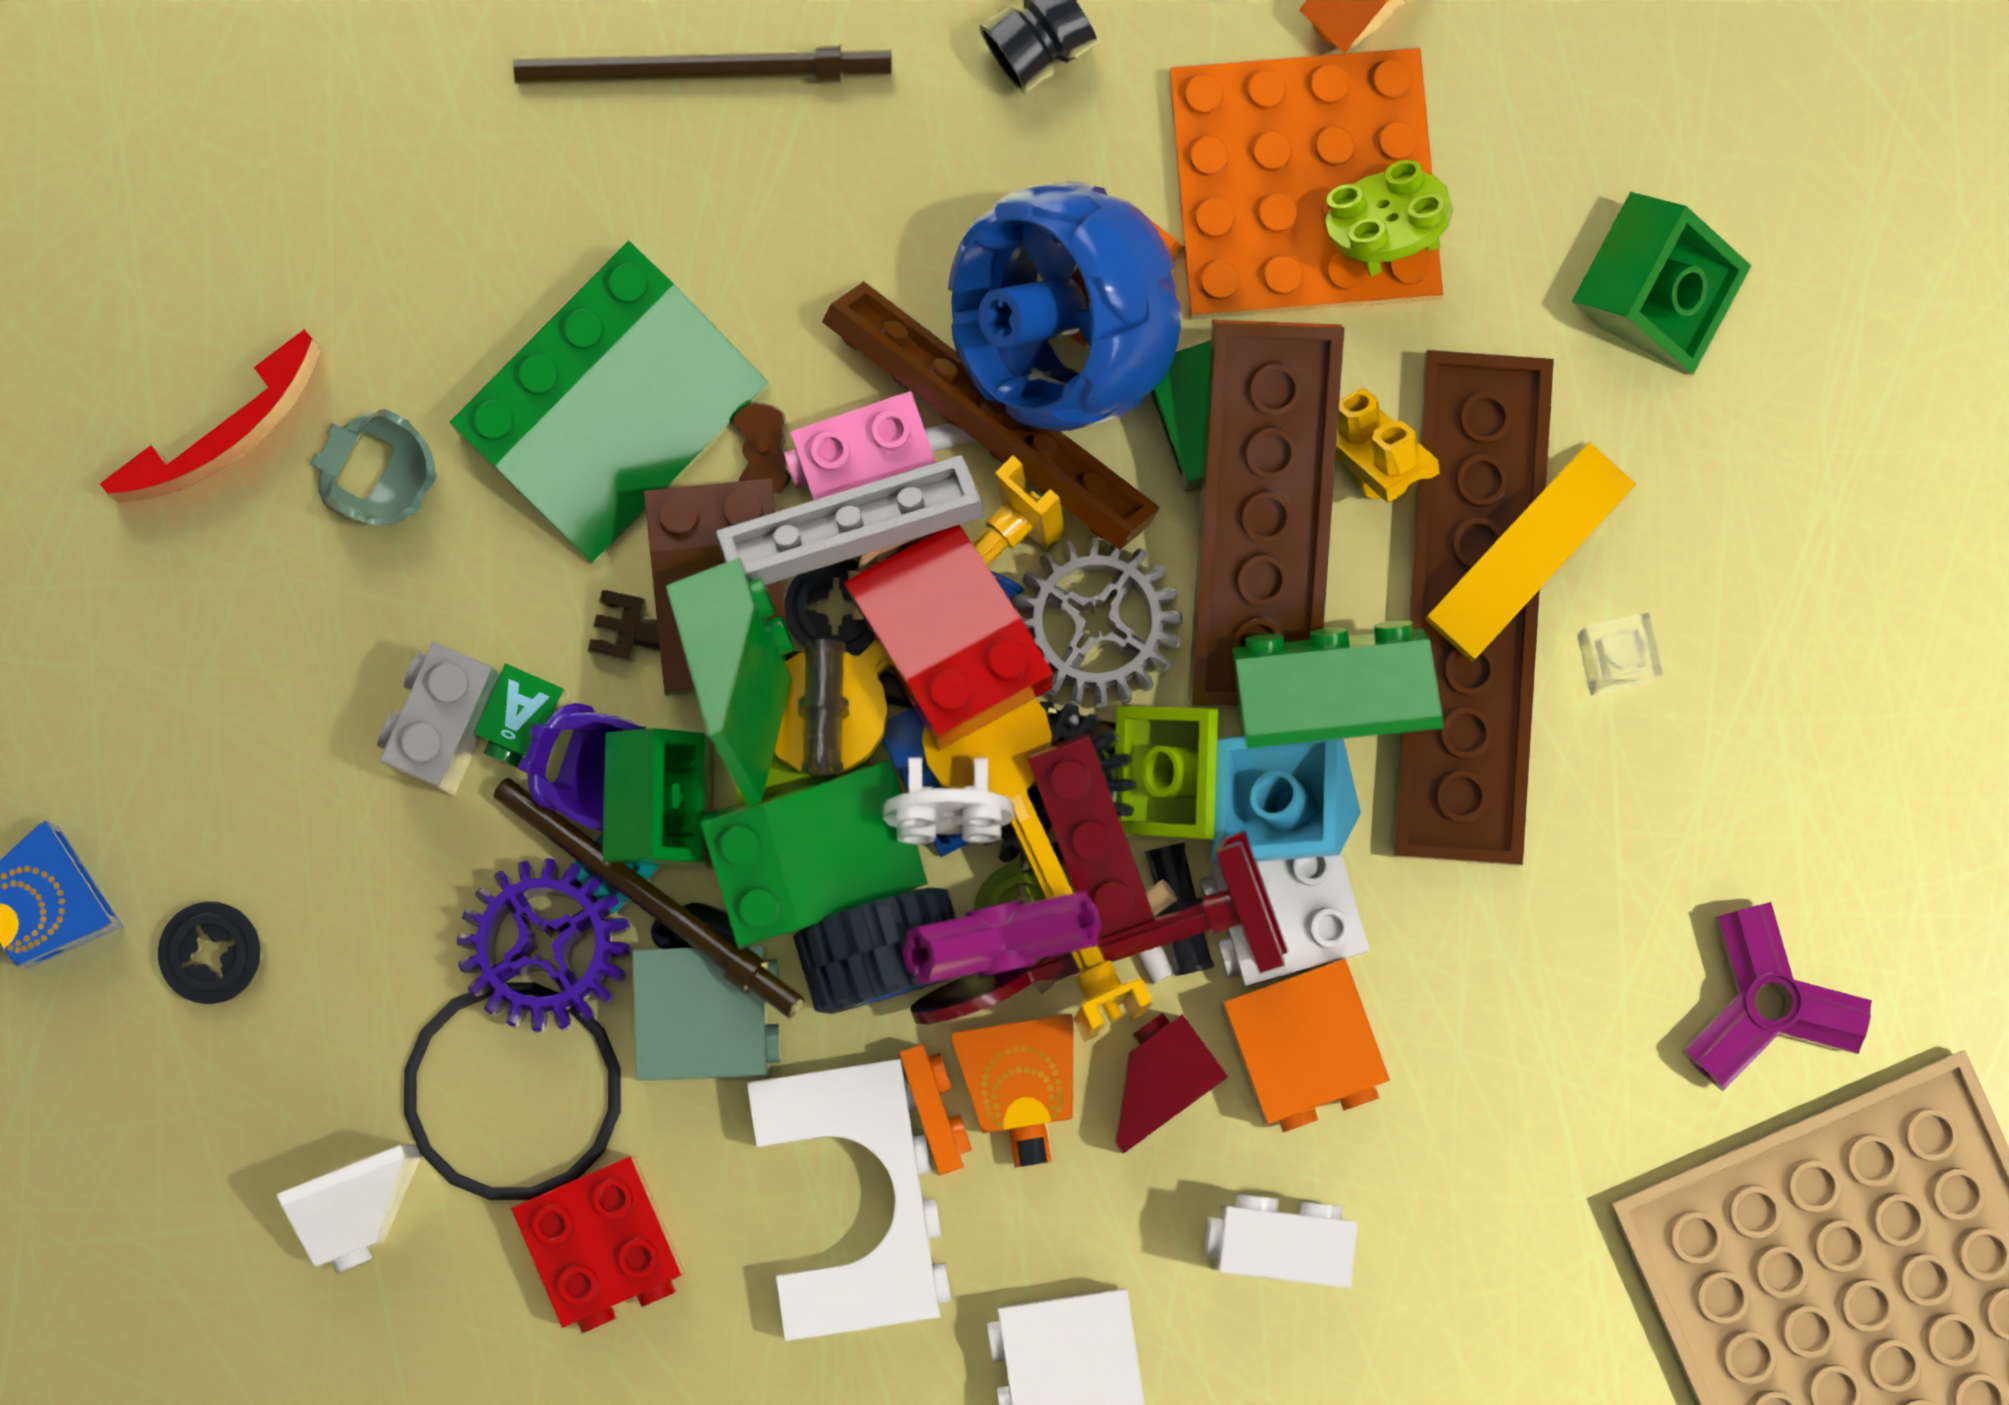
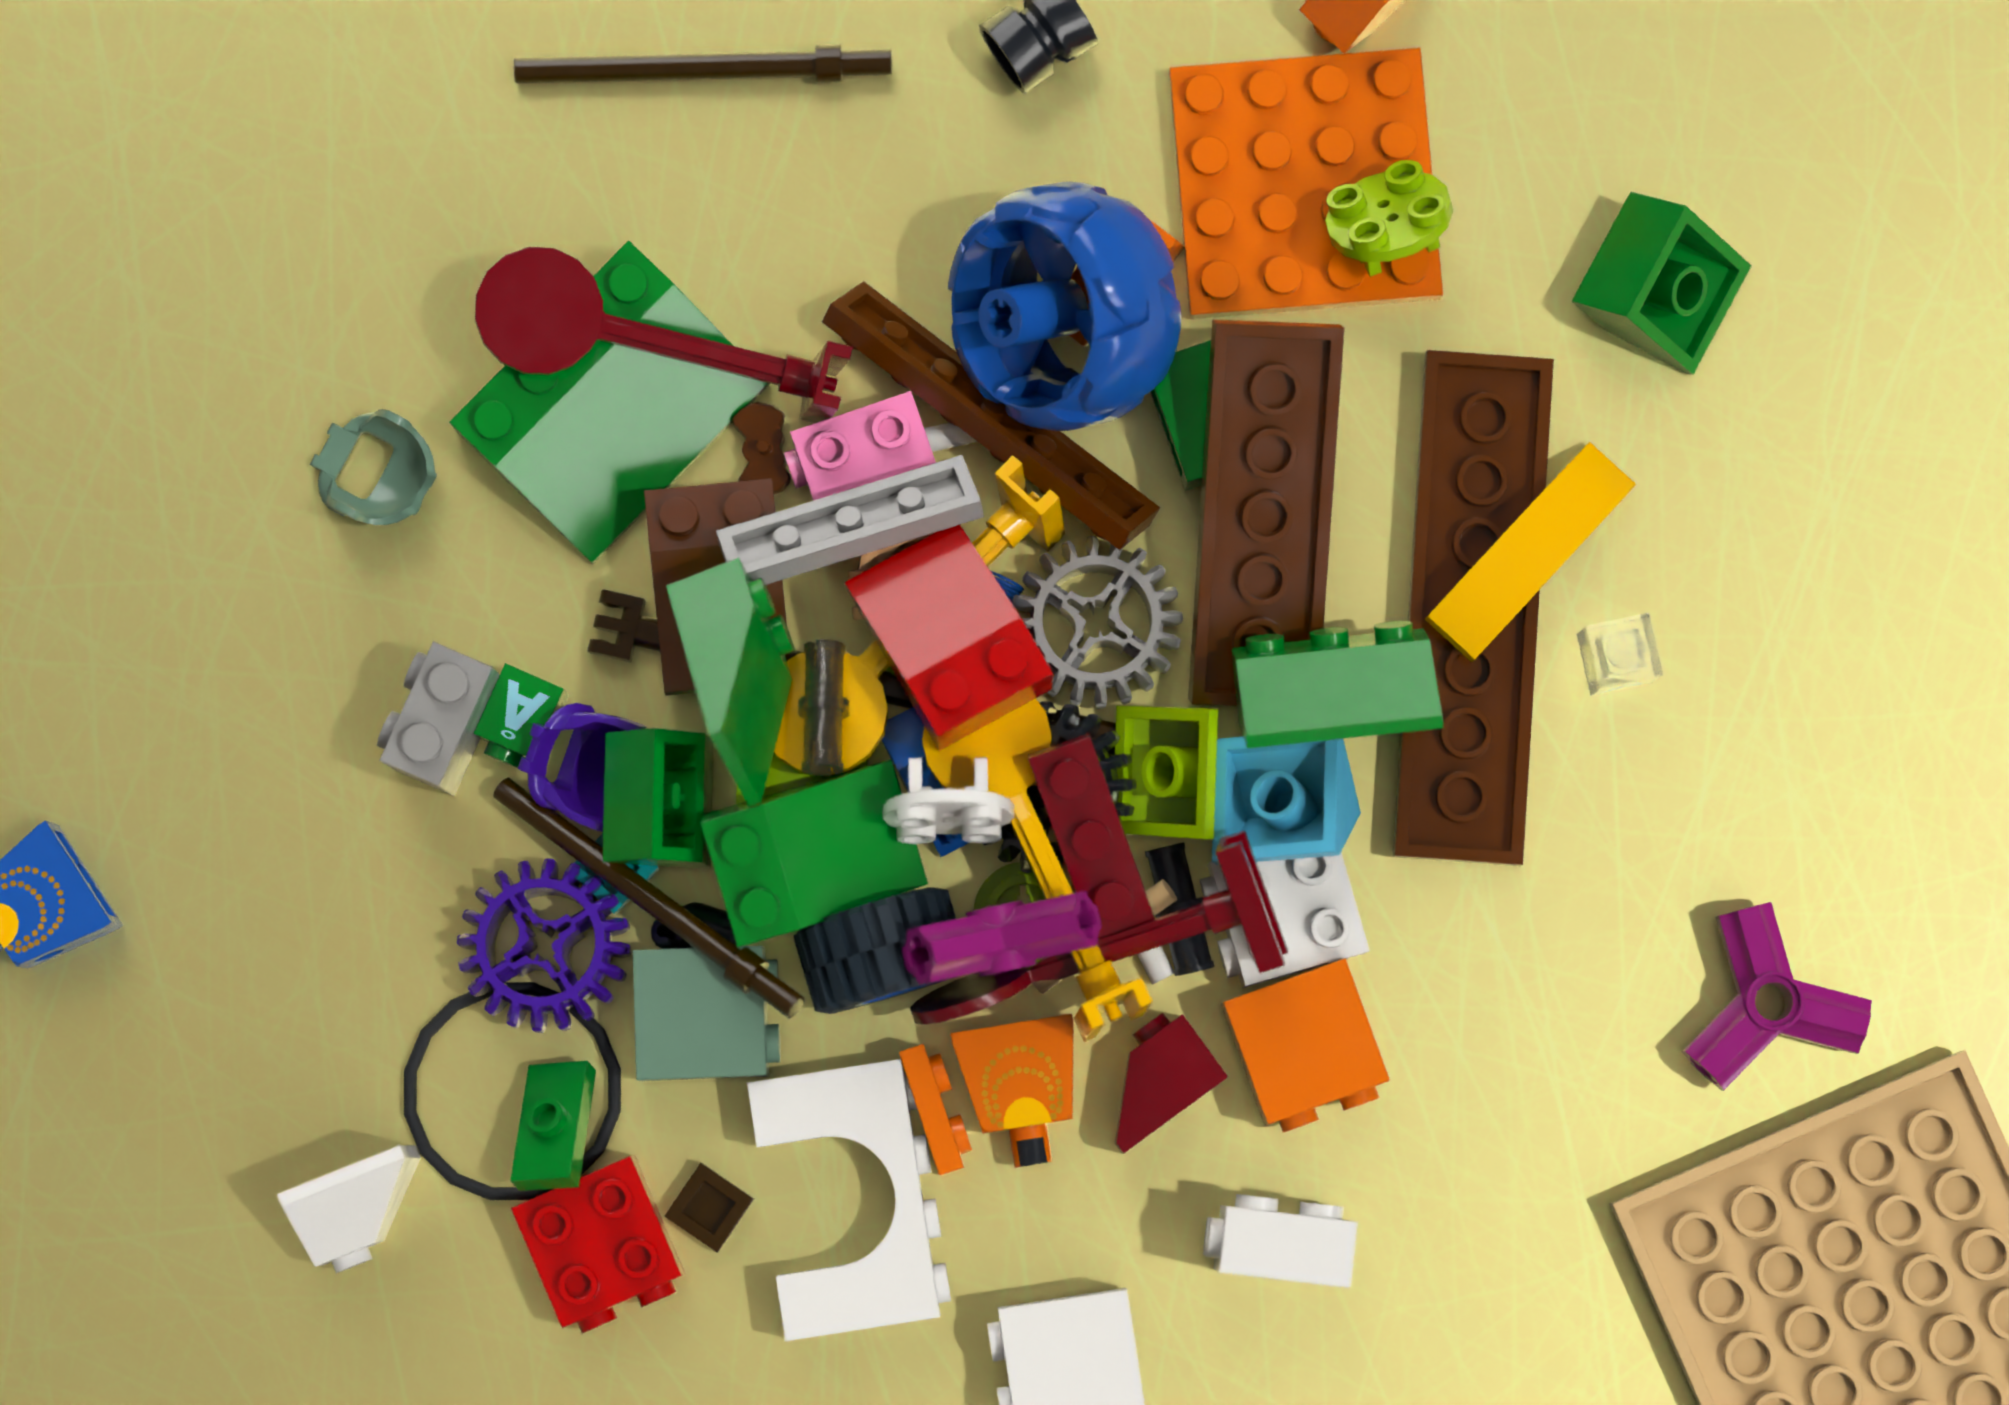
red slope [100,329,321,503] -> none
black gear [158,902,263,1005] -> none
black gear [785,559,875,655] -> none
yellow hips [1336,388,1440,503] -> none
none -> dark red piece [475,247,853,423]
none -> green plate [510,1060,596,1191]
none -> dark brown tile [664,1163,755,1253]

